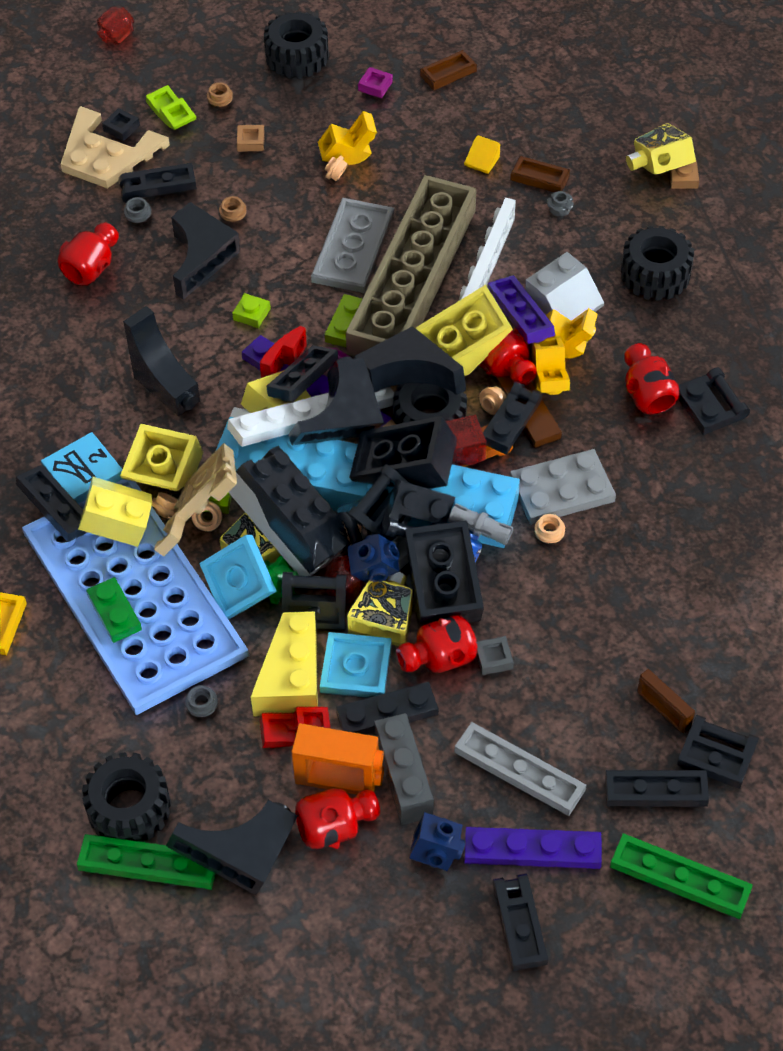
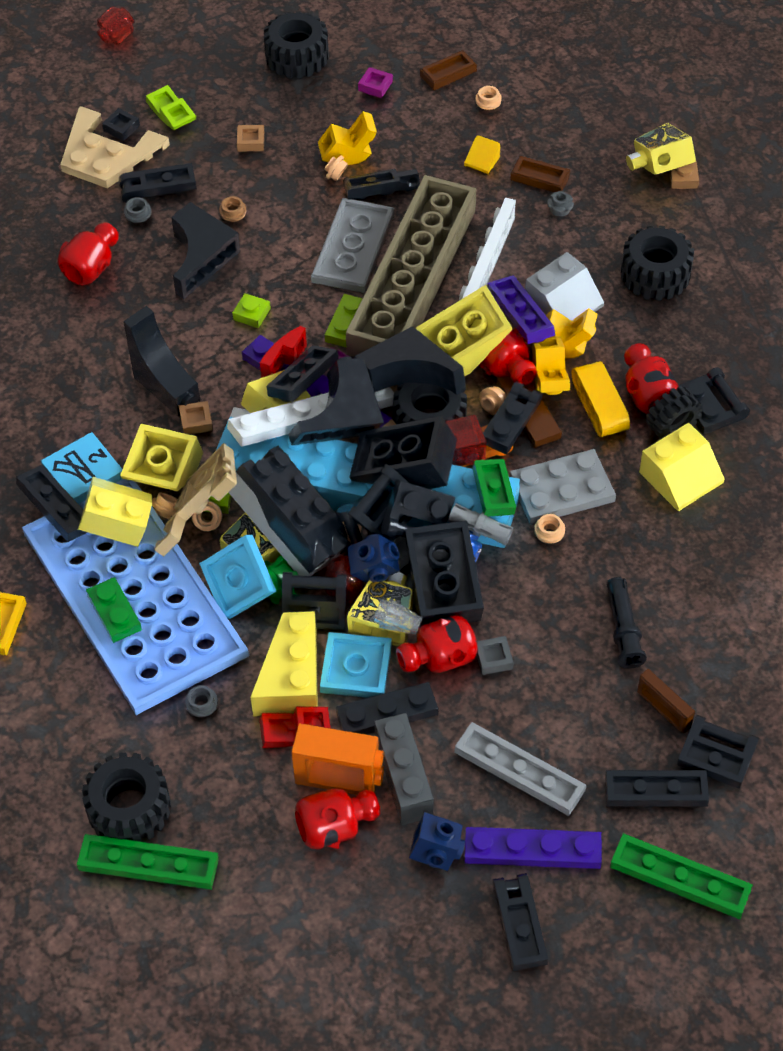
black arch [166,799,298,895] -> none
medium nougat plate [207,82,233,107] -> none
none -> medium nougat plate [179,401,213,435]
none -> black hinge [343,169,420,200]
none -> clear cone [373,598,423,635]
none -> green plate [472,459,516,517]
none -> light nougat plate [475,86,502,110]
none -> yellow beam [572,361,630,437]
none -> black pin [606,577,647,669]
none -> light yellow slope [639,422,725,511]
none -> black tyre [646,386,703,439]

